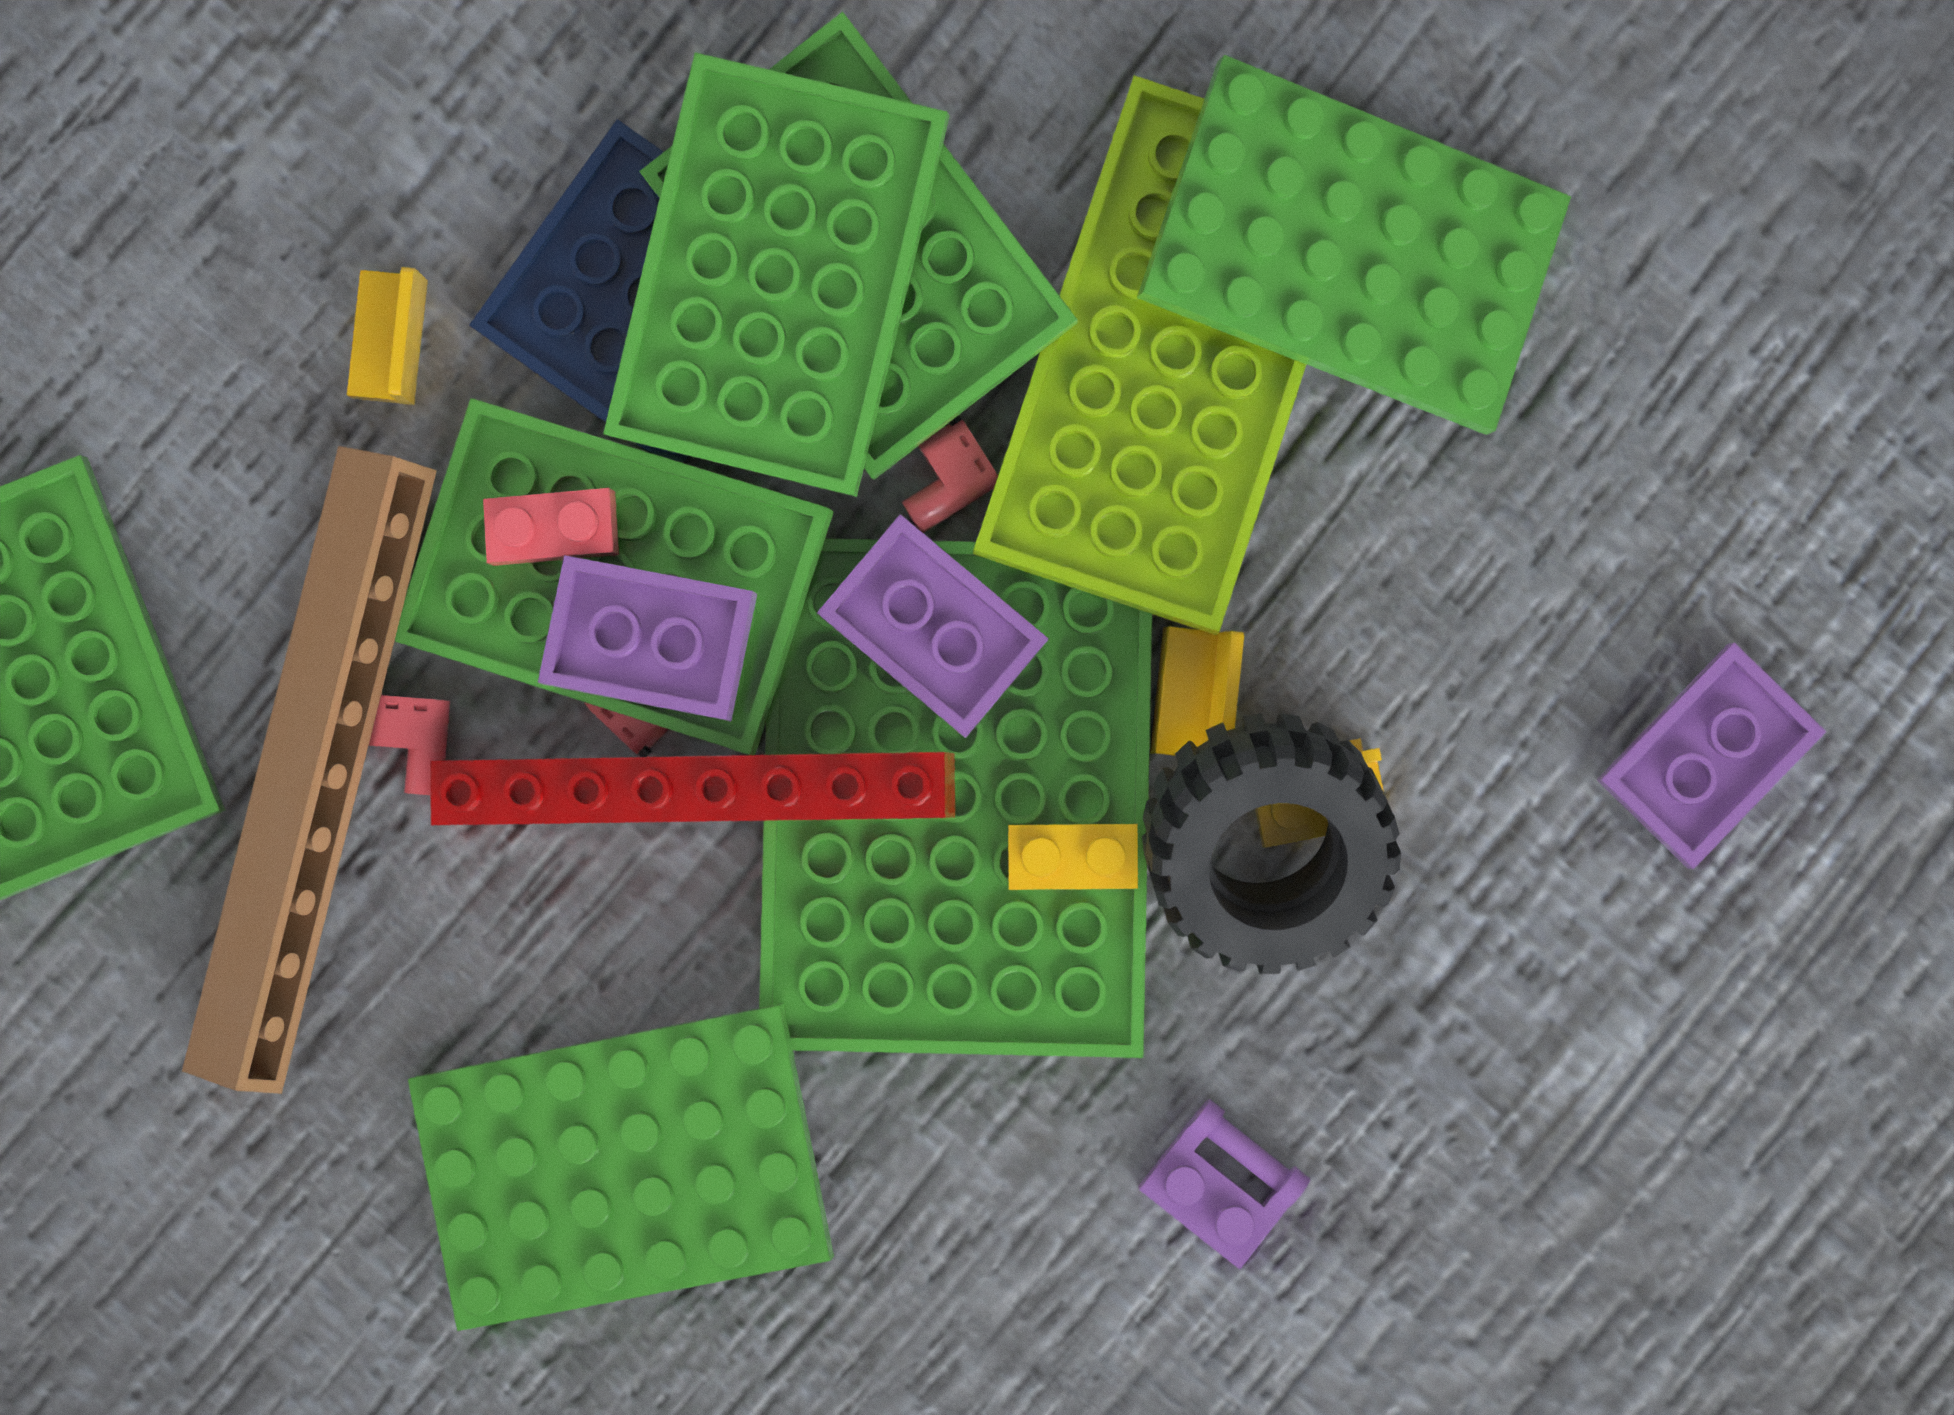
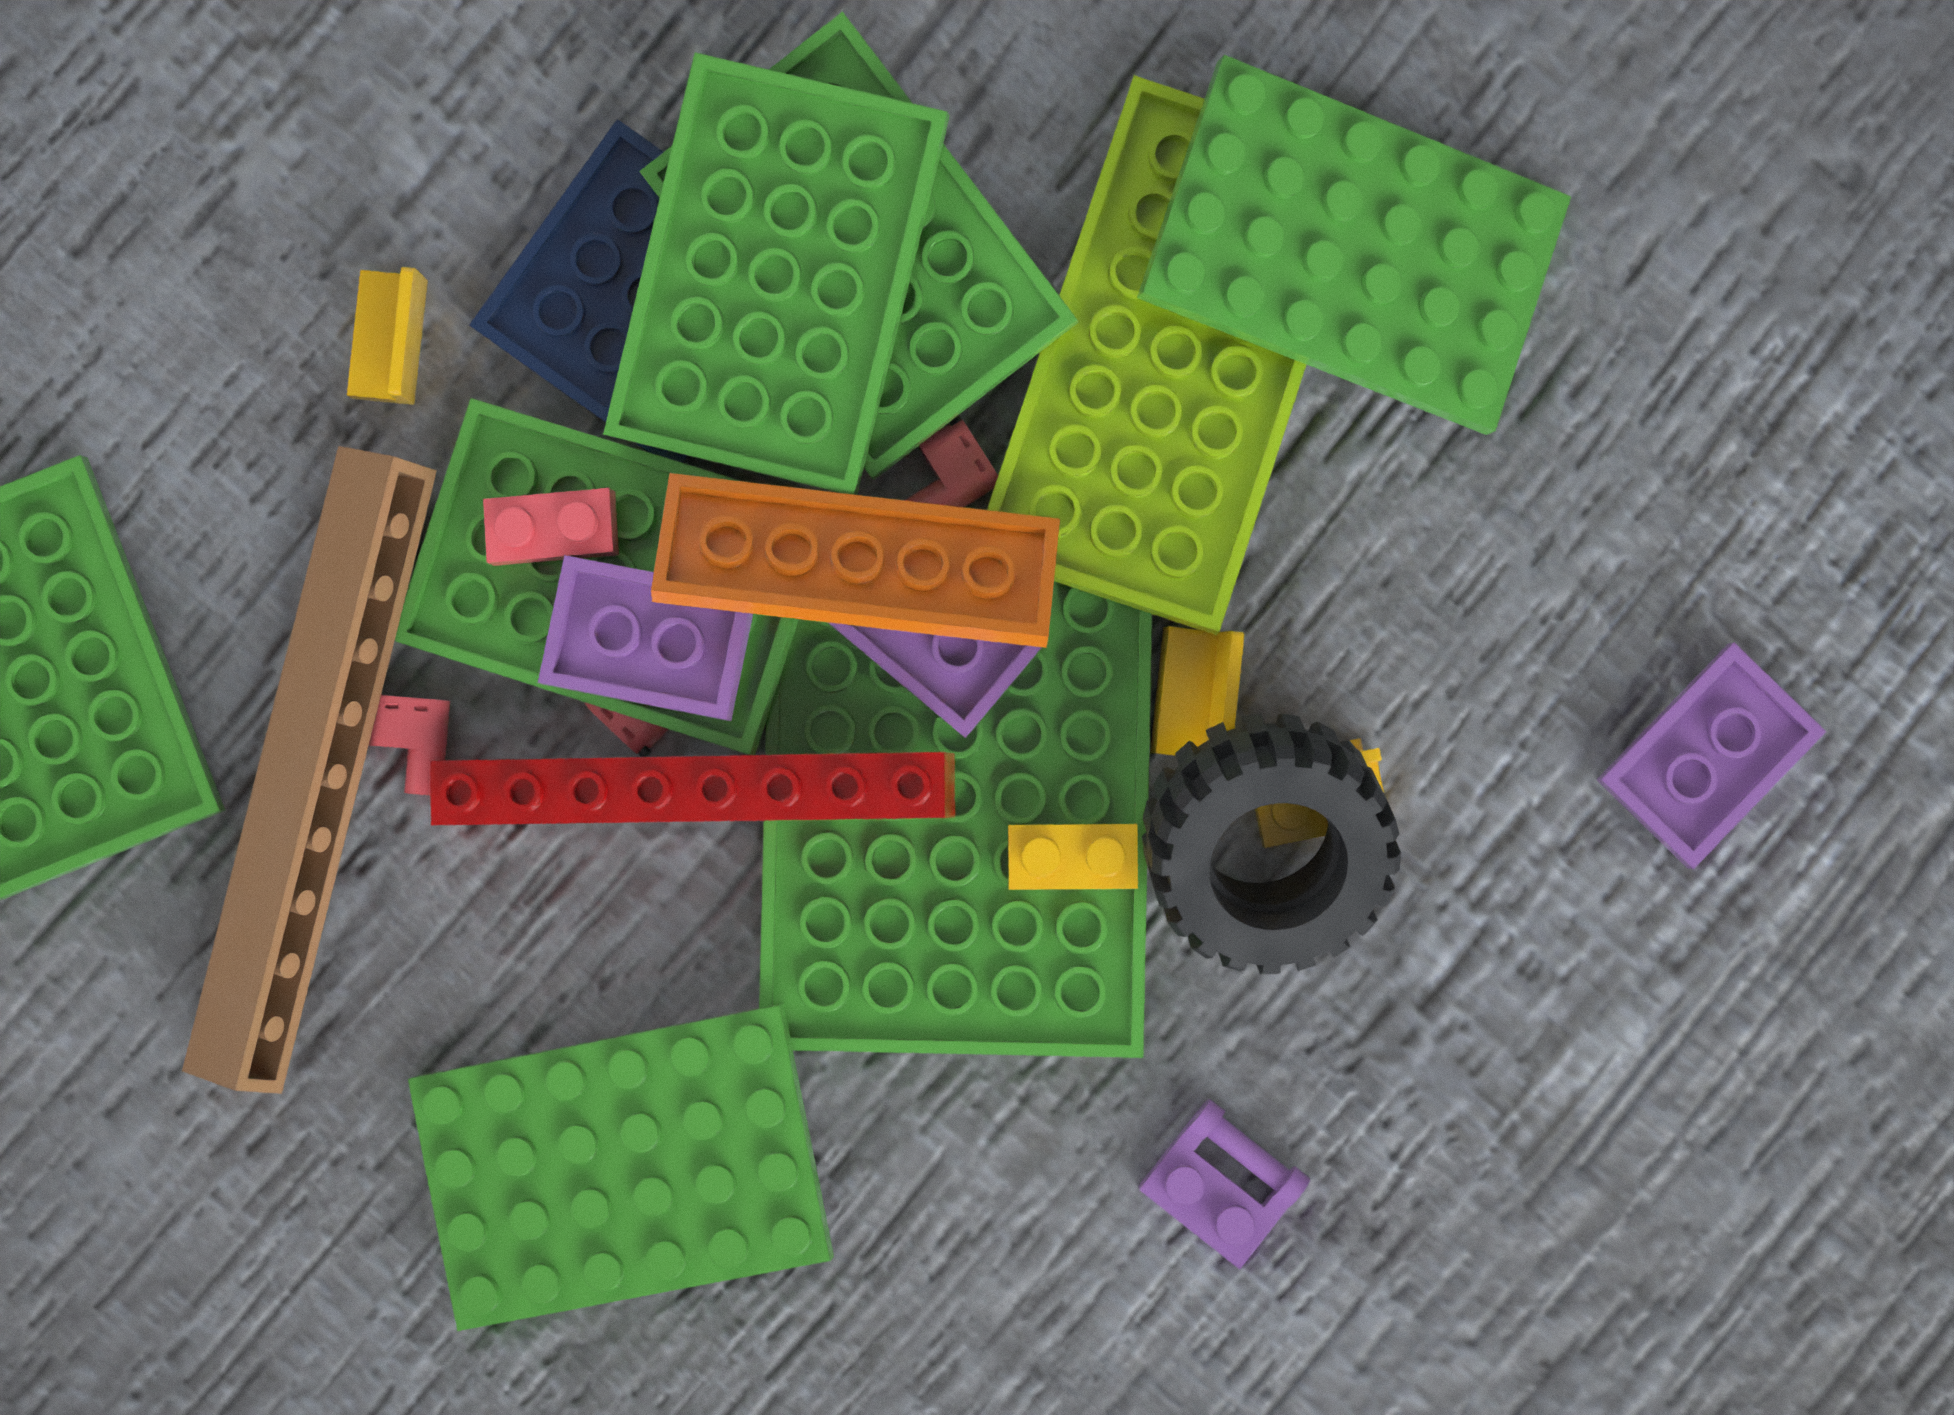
none -> orange plate [651,473,1060,648]

